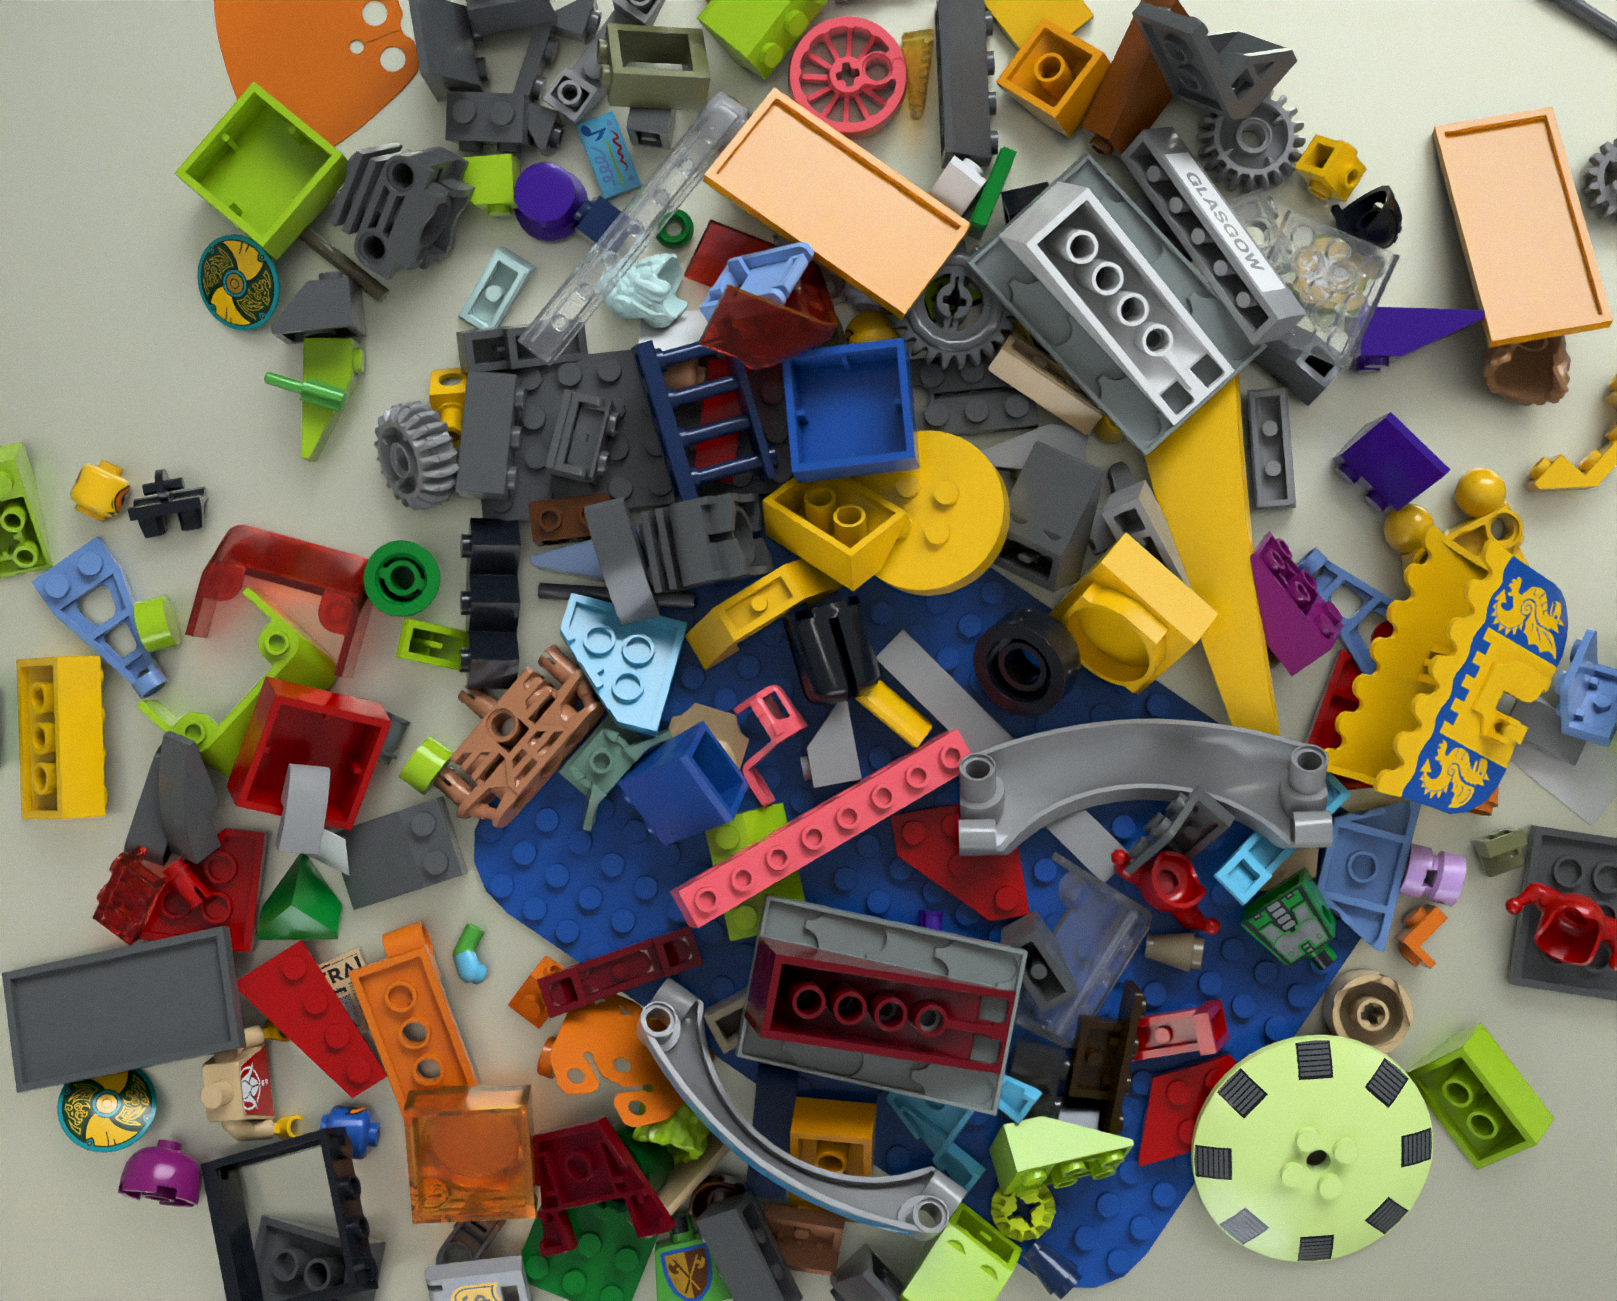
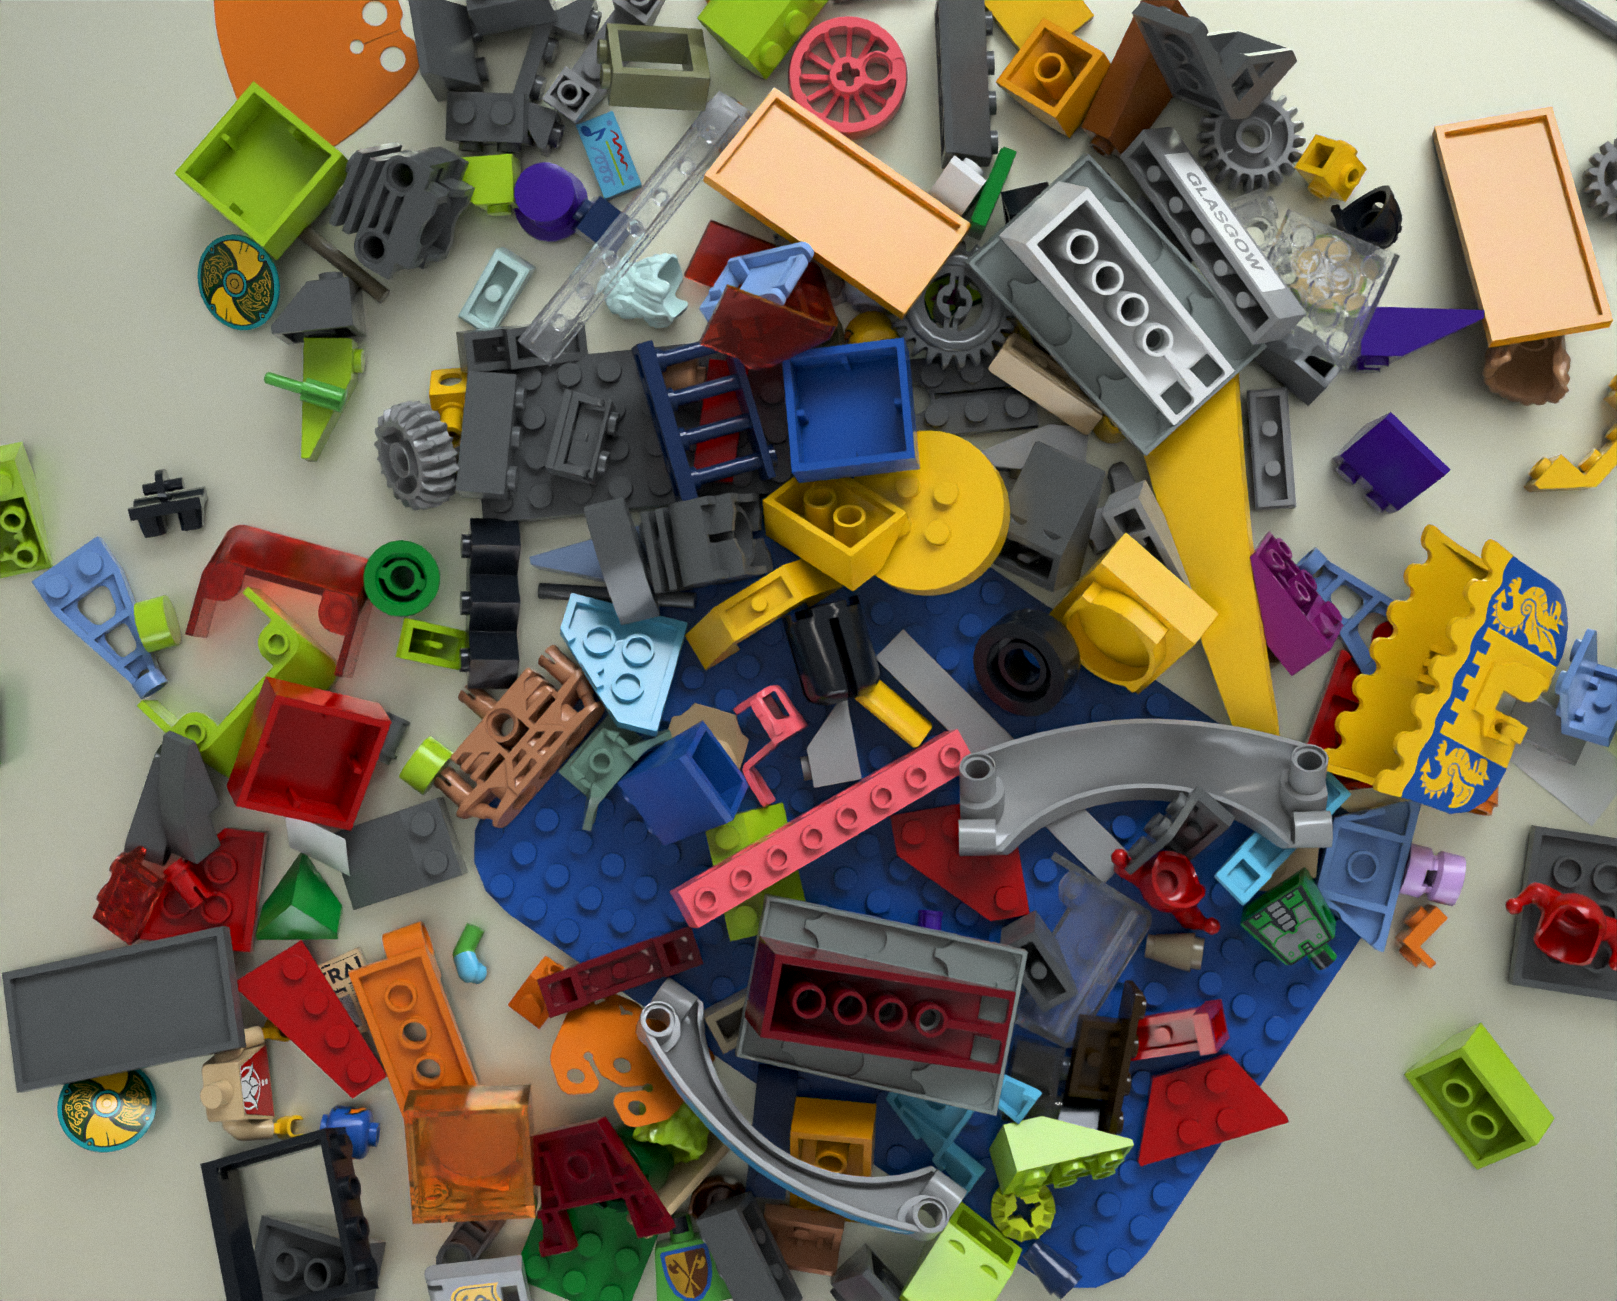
yellow slope [16,656,108,819] -> none
yellow head [70,459,131,522] -> none
magenta cylinder [118,1140,202,1208] -> none
light grey slope [275,763,330,855] -> none
reddish brown bracket [529,493,610,547] -> none
orange tile [537,1036,556,1079] -> none
dark grey slope [626,107,676,150] -> none
white sticker [639,311,716,351] -> none
green plate [654,209,694,249] -> none
clear yellow slope [900,29,934,121] -> none
yellowish green dish [1191,1035,1433,1262] -> none
tan brick [1323,969,1414,1054] -> none
yellow piece [1384,467,1529,573] -> none
olive bracket [1473,827,1528,877] -> none

